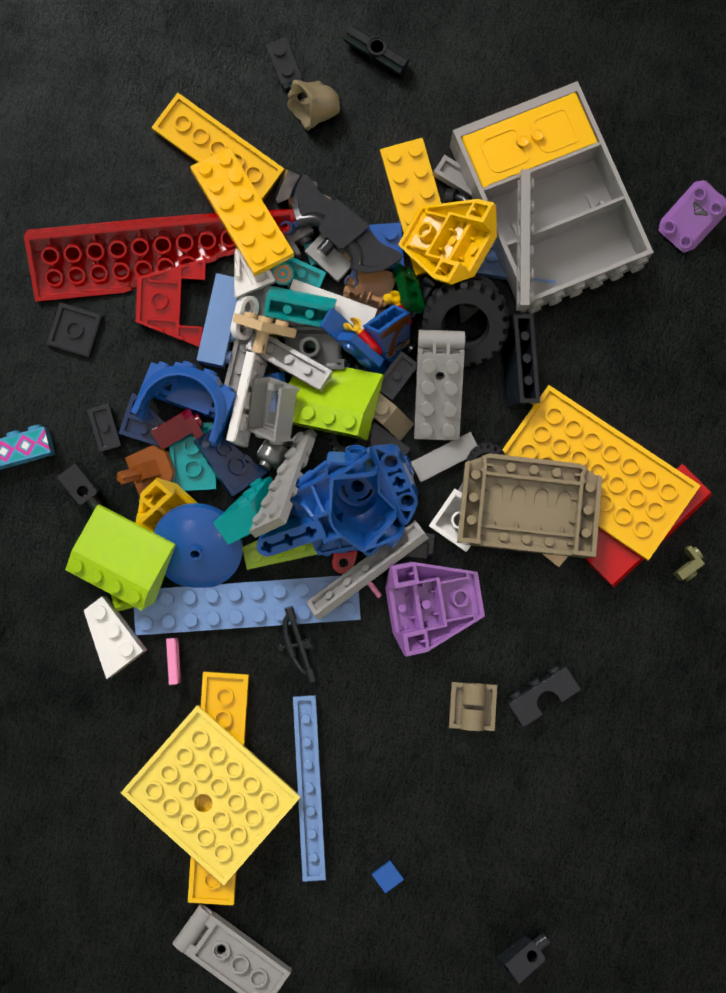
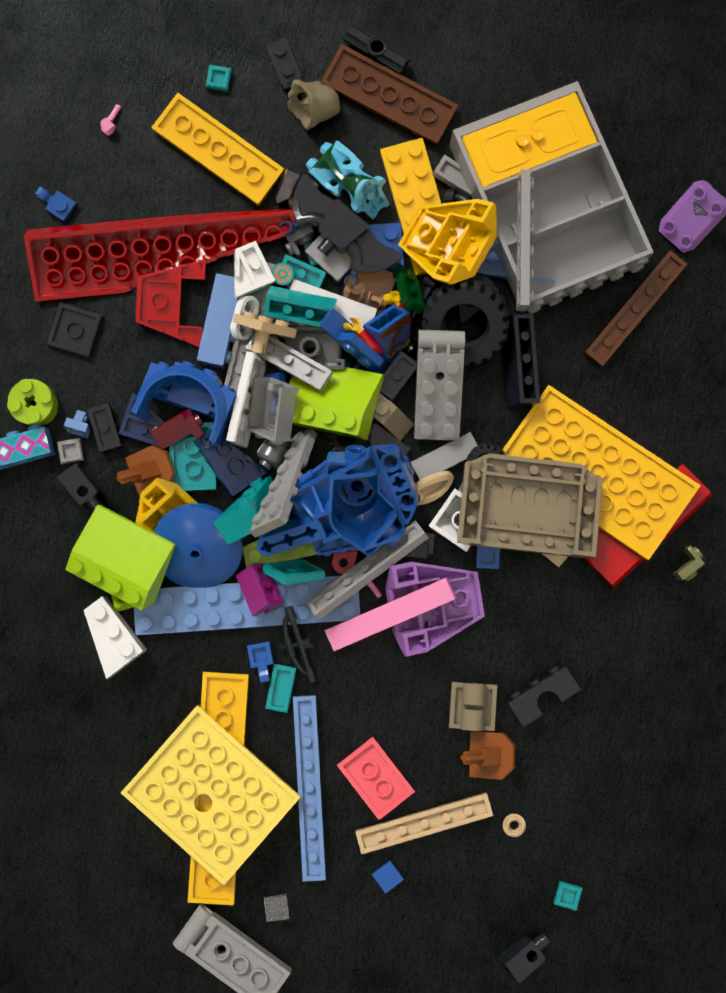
bright pink tile [166,638,181,685] -> none
yellow plate [190,147,294,277] -> none
none -> lime brick [7,379,59,426]
none -> blue plate [35,187,77,222]
none -> light grey tile [57,438,84,464]
none -> medium blue tile [64,410,91,439]
none -> bright pink hand [101,104,121,136]
none -> teal tile [206,65,232,92]
none -> magenta hinge [236,564,284,616]
none -> blue plate [247,642,274,683]
none -> teal tile [263,559,325,585]
none -> clear tile [264,894,290,922]
none -> teal tile [265,664,297,713]
none -> medium azure hips [306,140,390,220]
none -> reddish brown plate [321,44,458,146]
none -> bright pink tile [325,577,456,651]
none -> coral plate [337,737,415,820]
none -> tan plate [355,793,493,854]
none -> tan arm [409,471,454,506]
none -> dark orange piece [460,731,516,780]
none -> blue plate [476,546,500,569]
none -> tan plate [503,814,526,837]
none -> teal tile [553,881,583,911]
none -> reddish brown plate [584,250,687,367]

